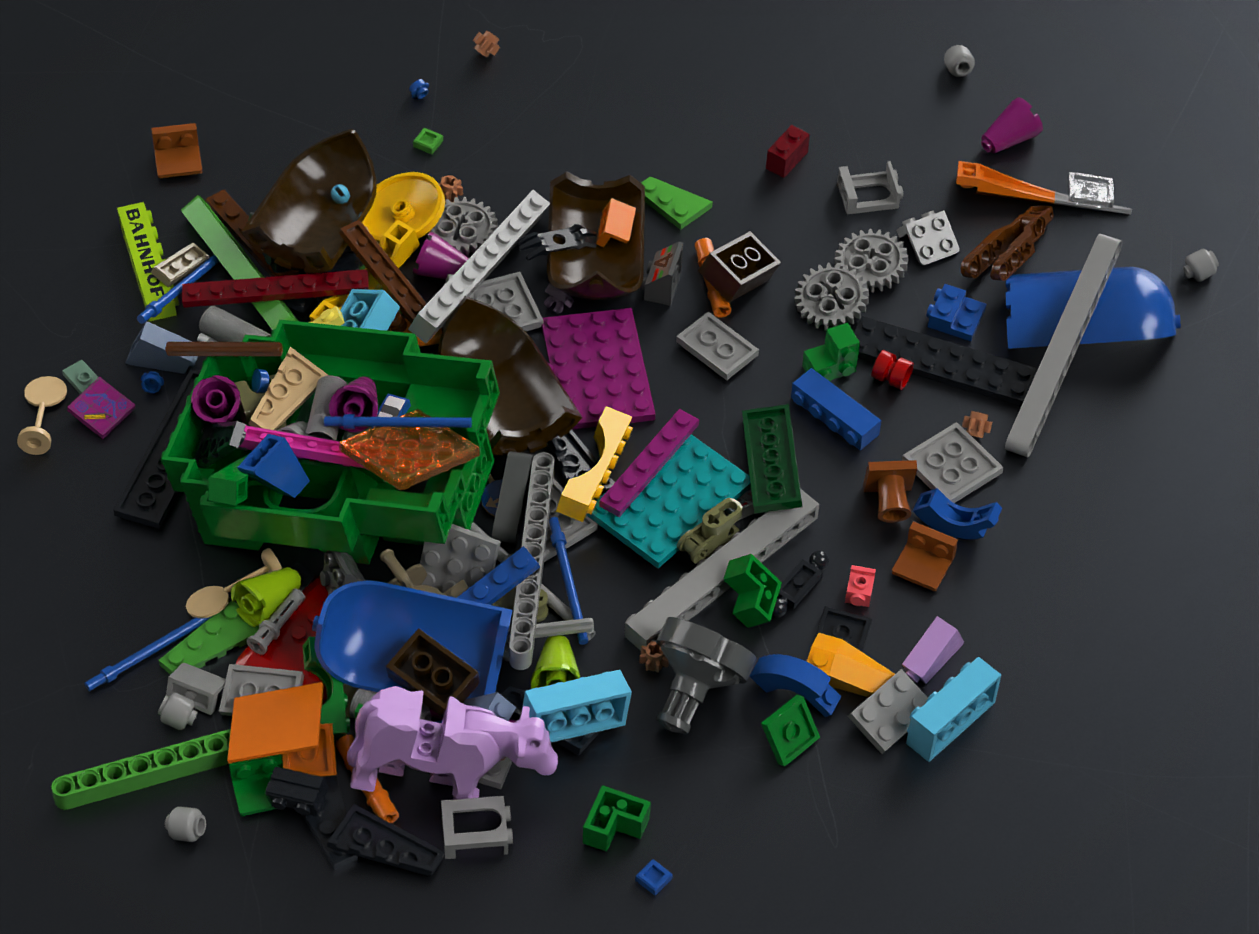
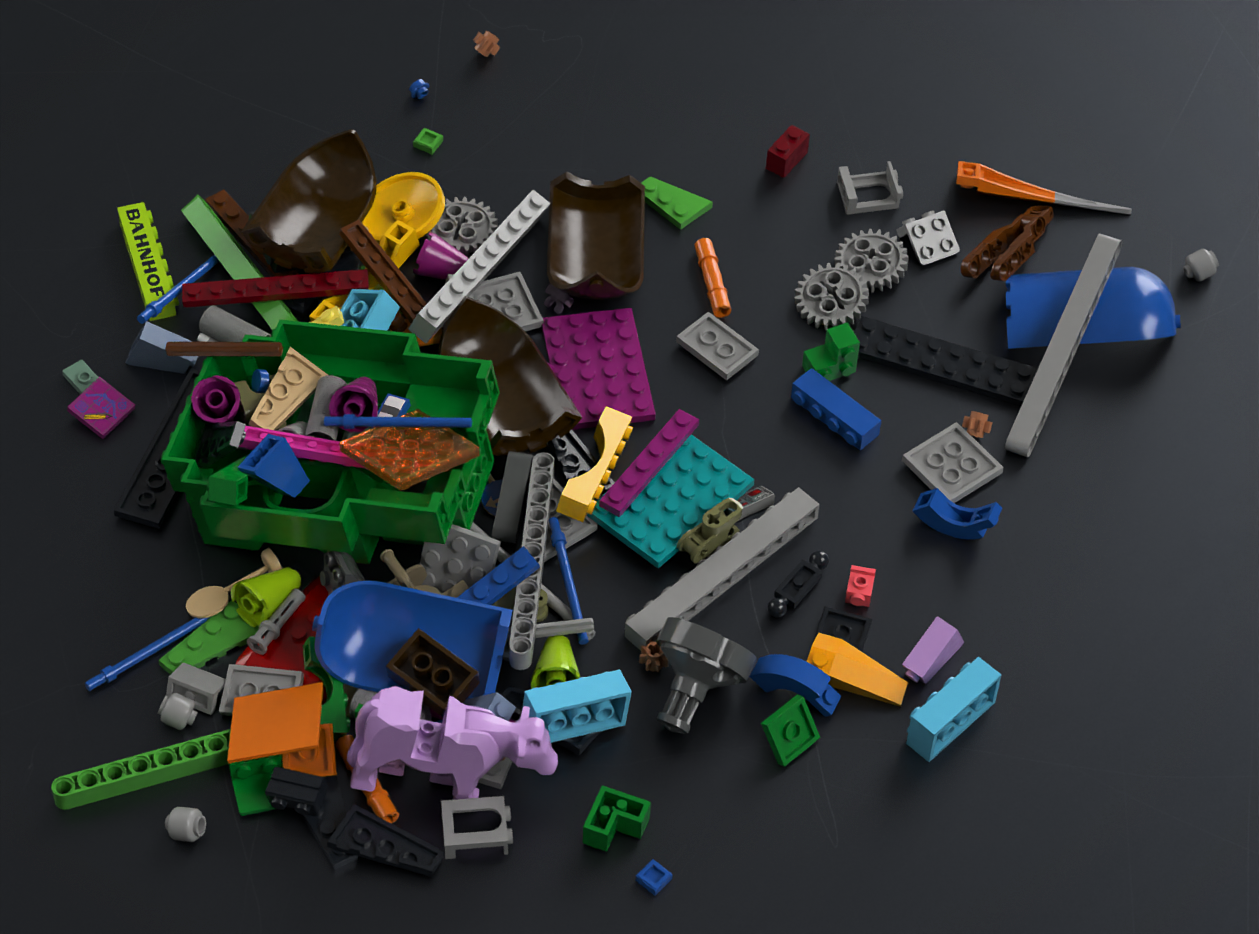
tan piece [17,376,67,455] -> none
blue plate [141,371,164,393] -> none
dark orange bracket [151,123,202,178] -> none
dark tan tile [151,242,210,287] -> none
medium azure hinge [331,184,350,204] -> none
nougat gear [438,175,463,202] -> none
black piece [517,224,597,261] -> none
orange panel [596,198,636,247] -> none
dark grey slope [641,242,683,306] -> none
dark brown brick [698,231,781,303] -> none
green brick [723,554,782,628] -> none
dark green plate [742,404,803,514] -> none
light grey plate [848,669,928,754] -> none
dark orange plant [863,460,917,523] -> none
red wheel [871,350,914,390] -> none
dark orange bracket [892,521,958,591] -> none
blue plate [926,284,987,341] -> none
light grey head [944,45,975,77] -> none
magenta cone [981,97,1043,154] -> none
clear plate [1067,172,1114,208] -> none

